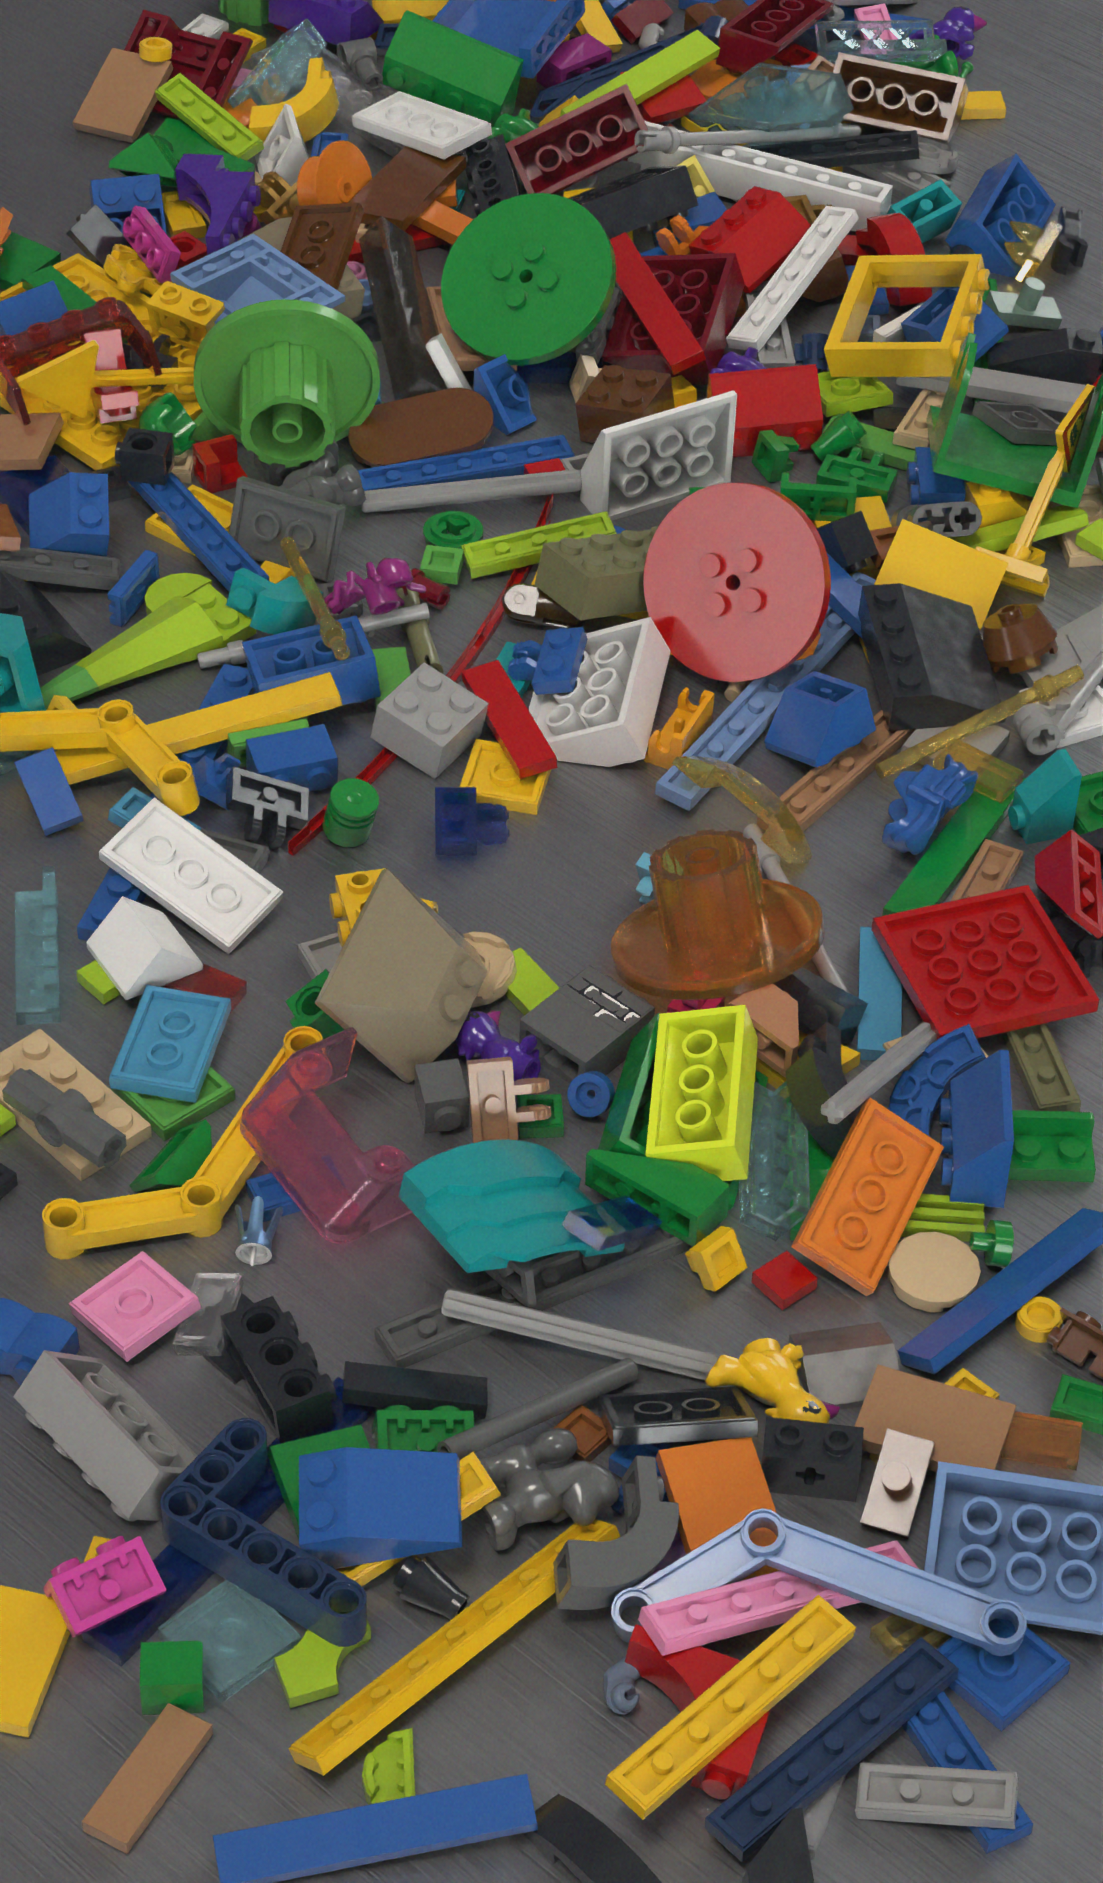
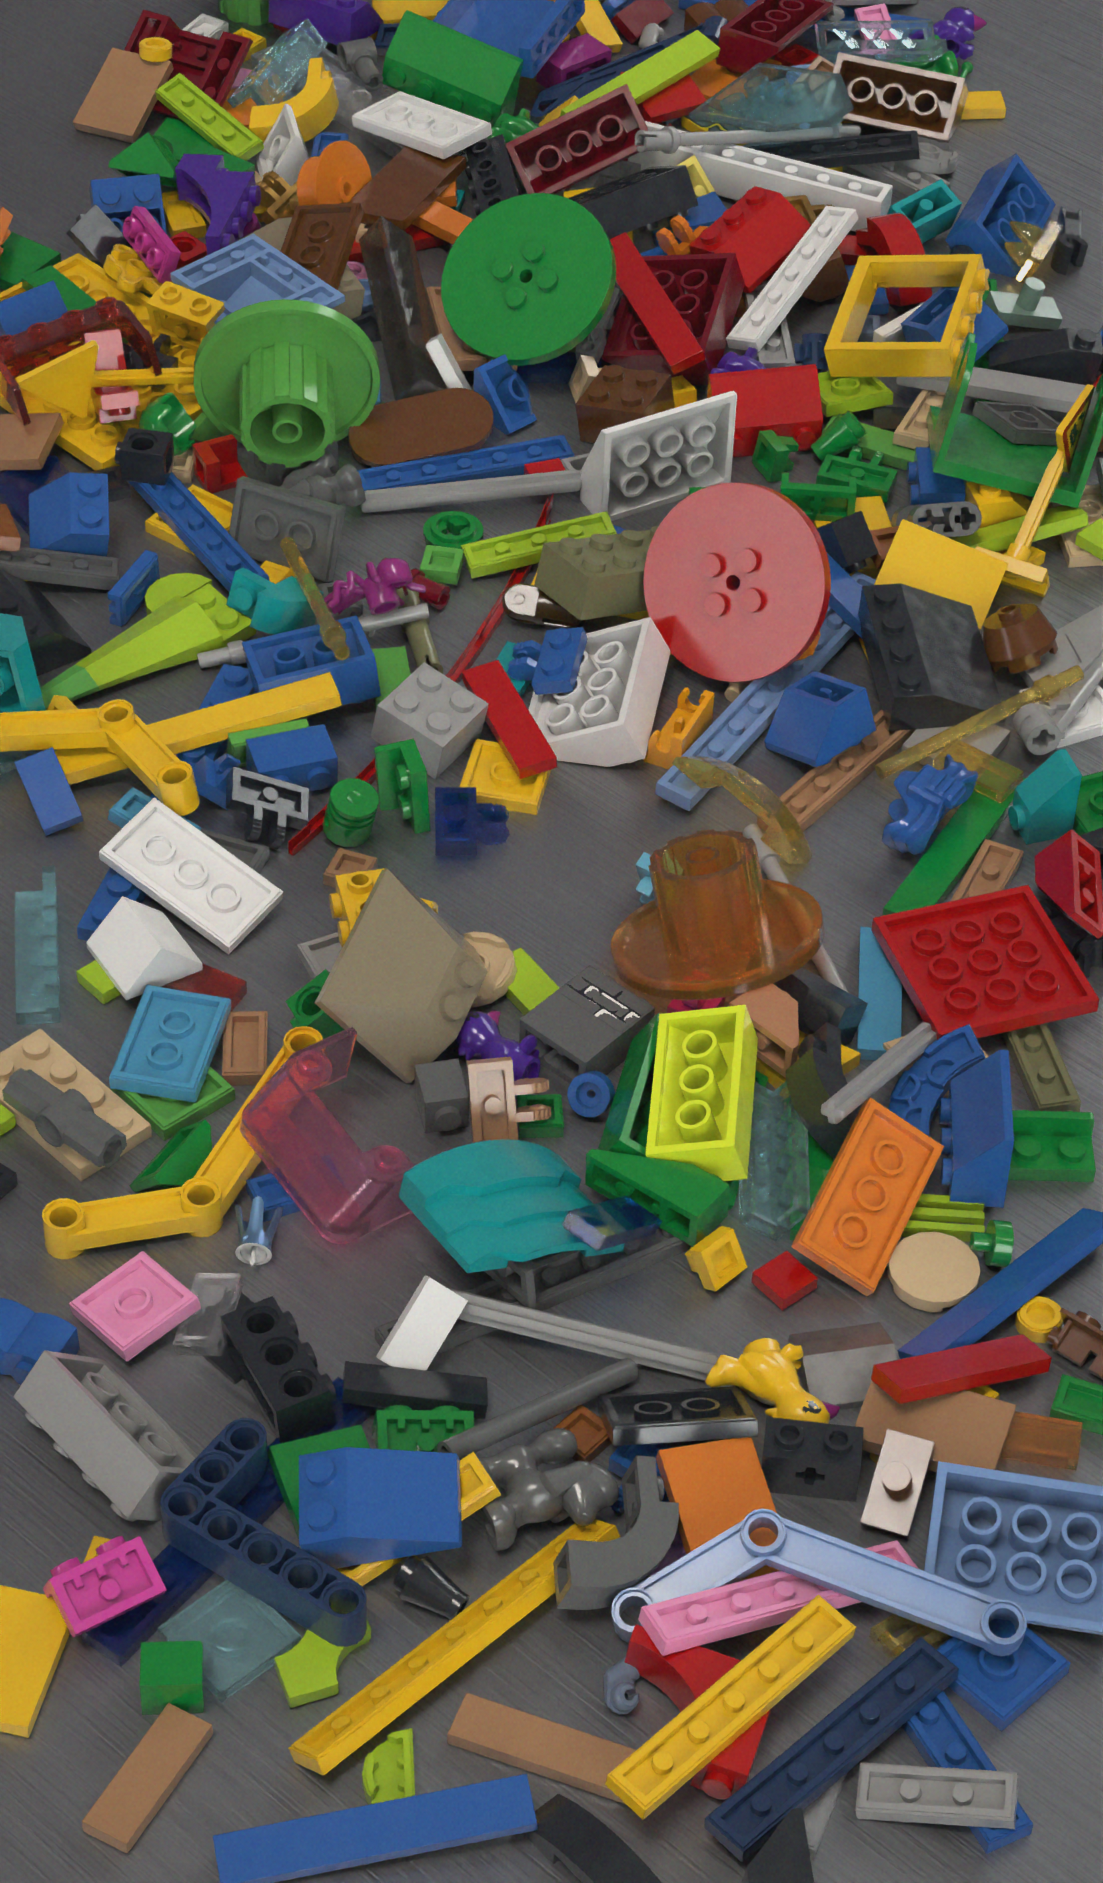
none -> medium nougat tile [222,1011,268,1086]
none -> medium nougat tile [323,848,378,888]
none -> green bracket [374,738,431,834]
none -> white tile [376,1275,468,1370]
none -> medium nougat tile [447,1693,636,1805]
none -> red tile [871,1334,1052,1404]

